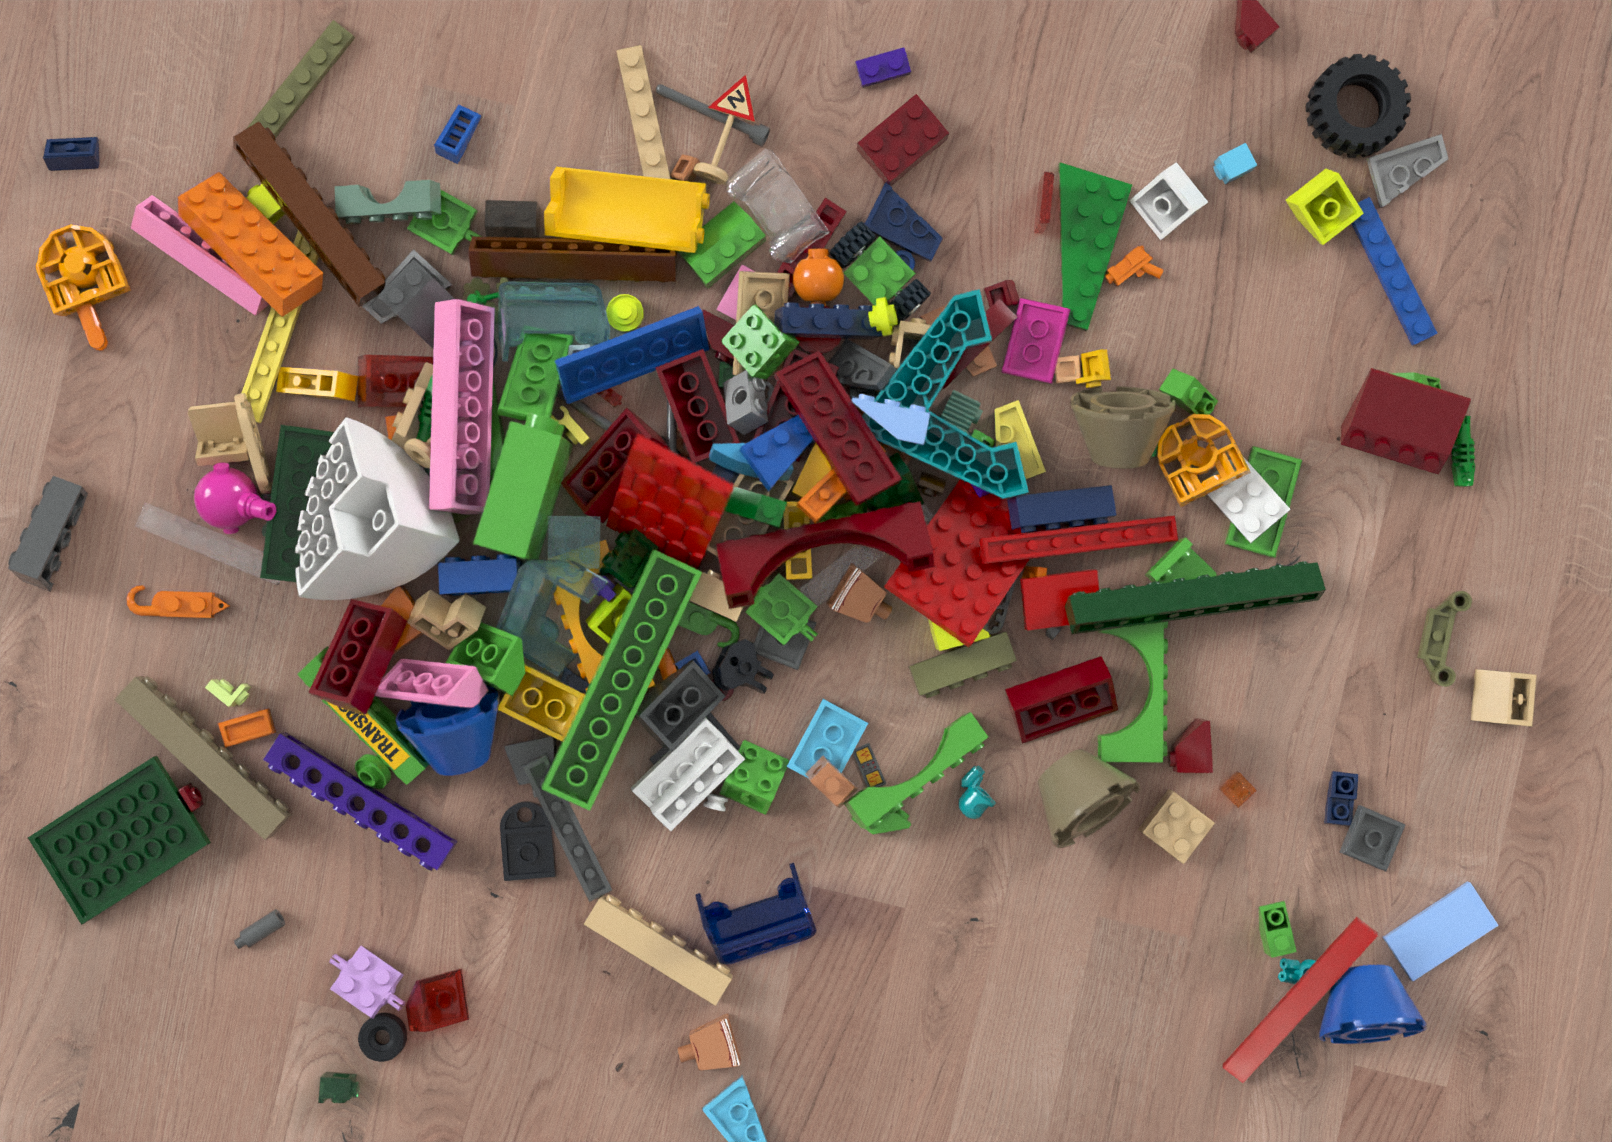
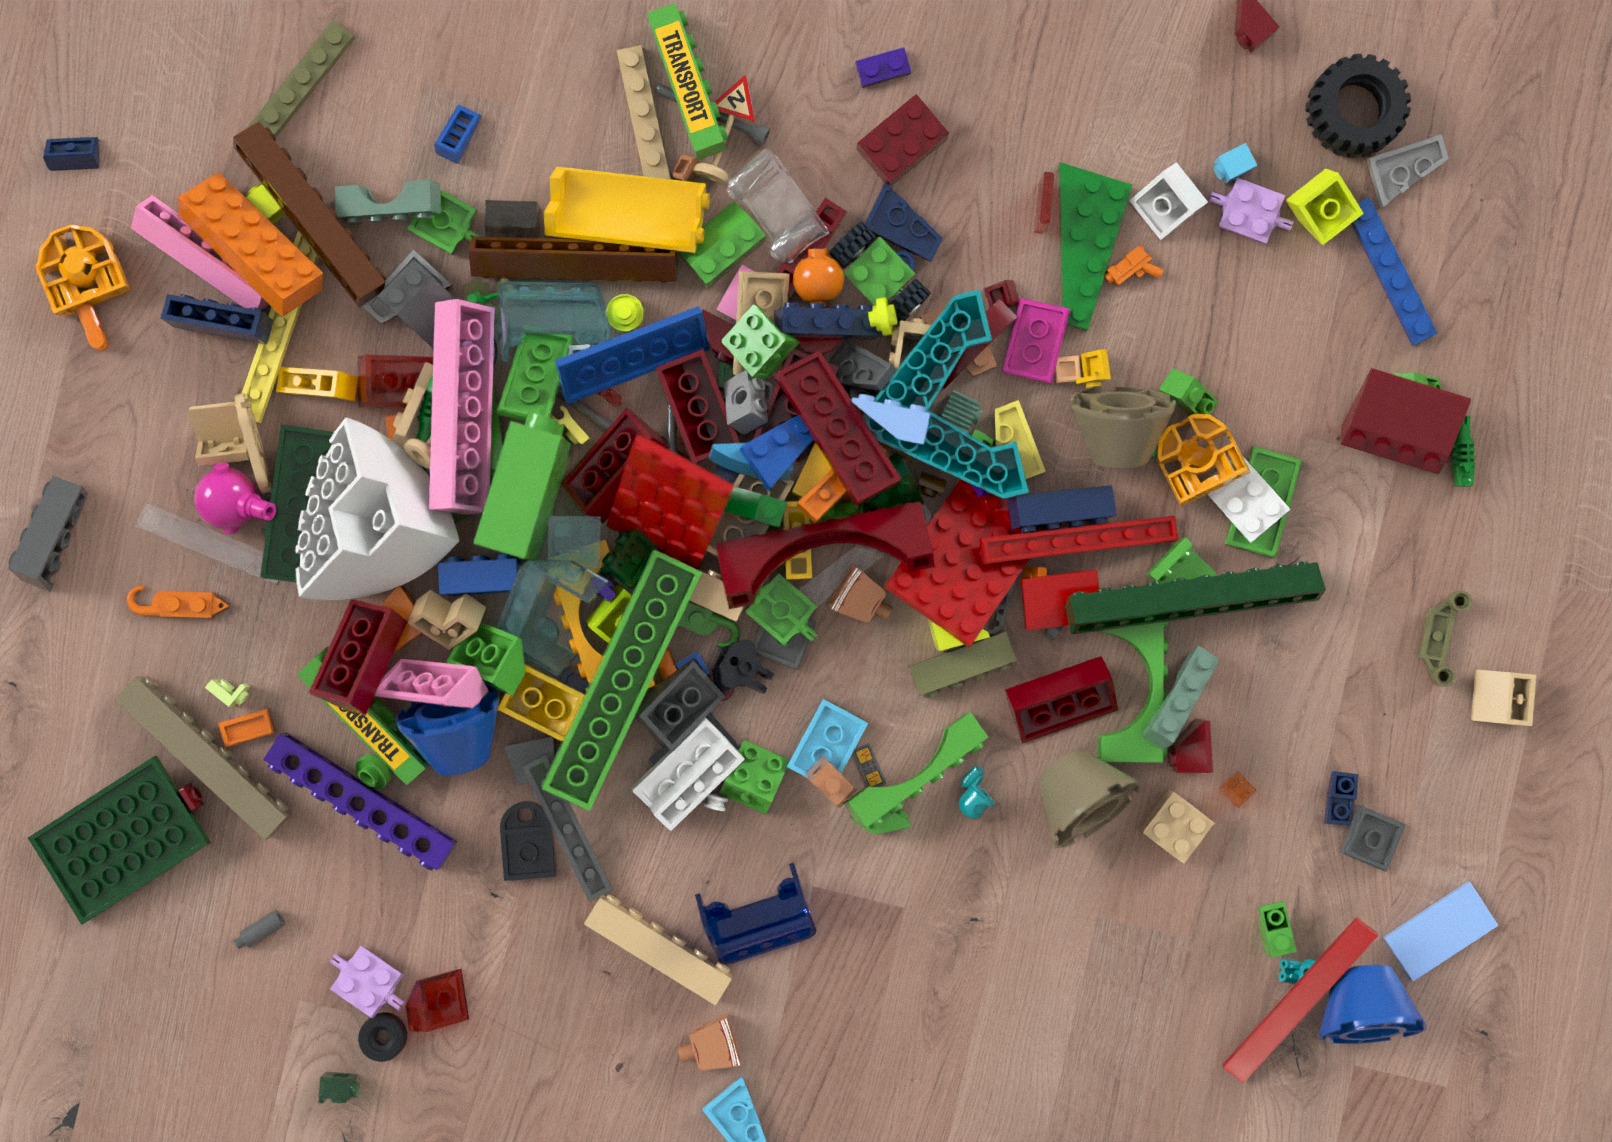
none -> dark blue brick [160,294,274,345]
none -> brick [647,3,729,160]
none -> sand green arch [1141,645,1220,750]
none -> lavender plate [1208,178,1294,244]

